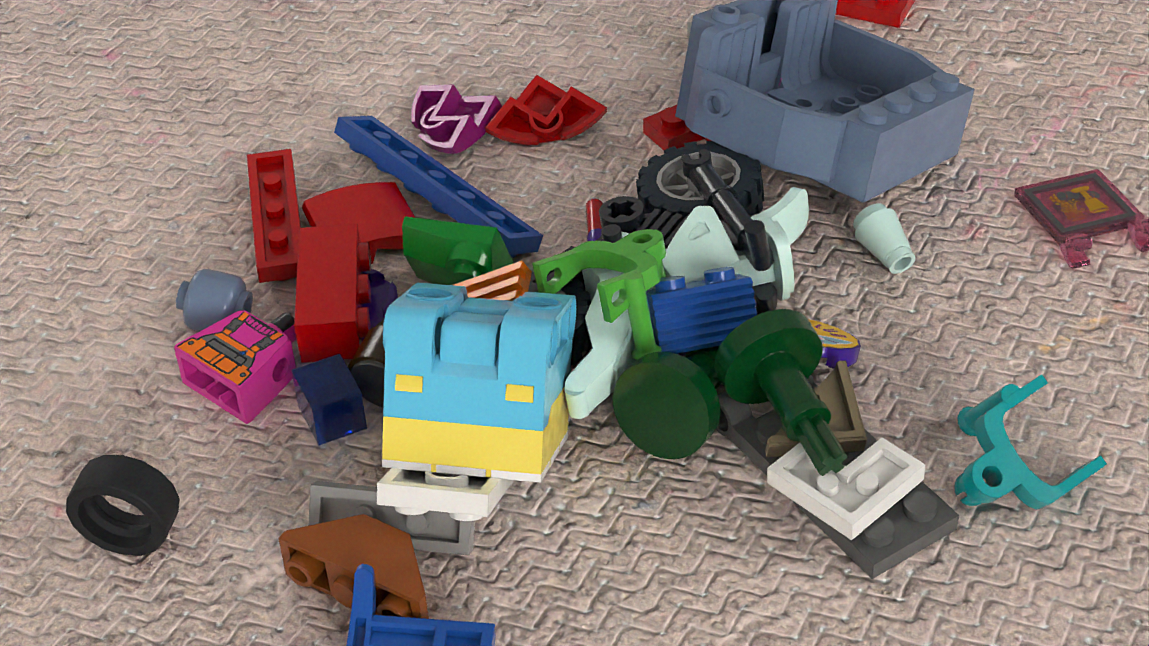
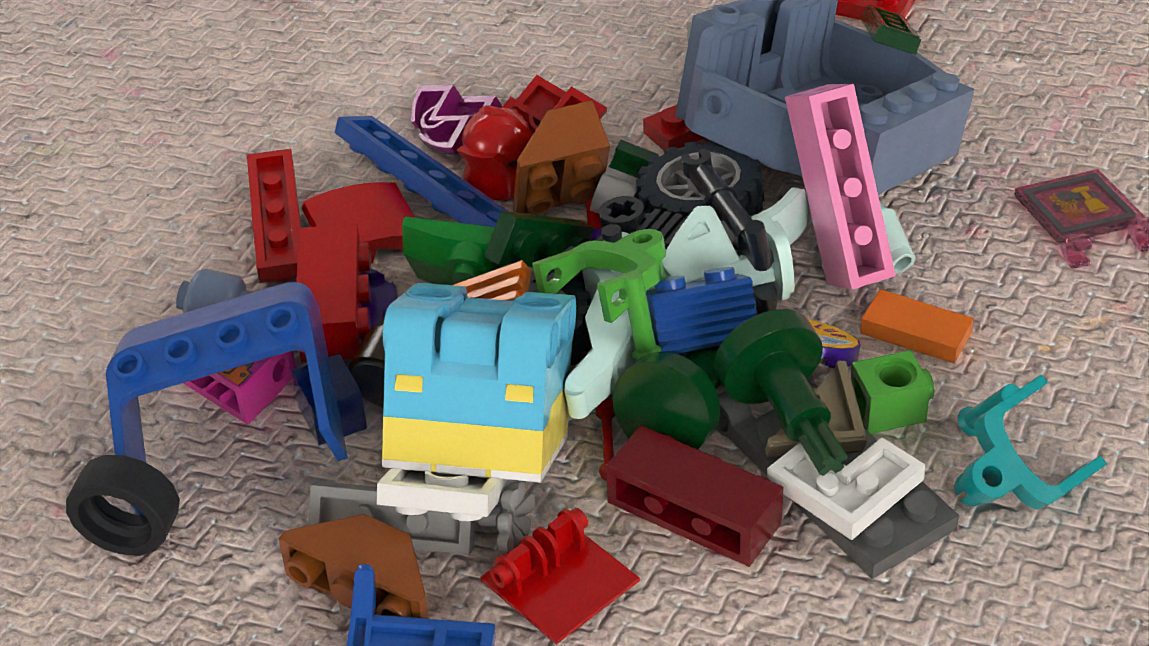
none -> blue windscreen [106,282,348,515]
none -> red helmet [457,105,532,200]
none -> light grey plant [478,481,535,553]
none -> red hinge [480,508,640,645]
none -> dark green plate [484,210,594,268]
none -> dark orange slope [513,100,610,215]
none -> leg [590,140,659,213]
none -> red hinge [595,399,615,481]
none -> dark red brick [606,425,783,567]
none -> bright pink brick [785,84,896,290]
none -> bright green brick [851,350,935,434]
none -> orange tile [860,289,974,363]
none -> dark green tile [861,5,921,55]

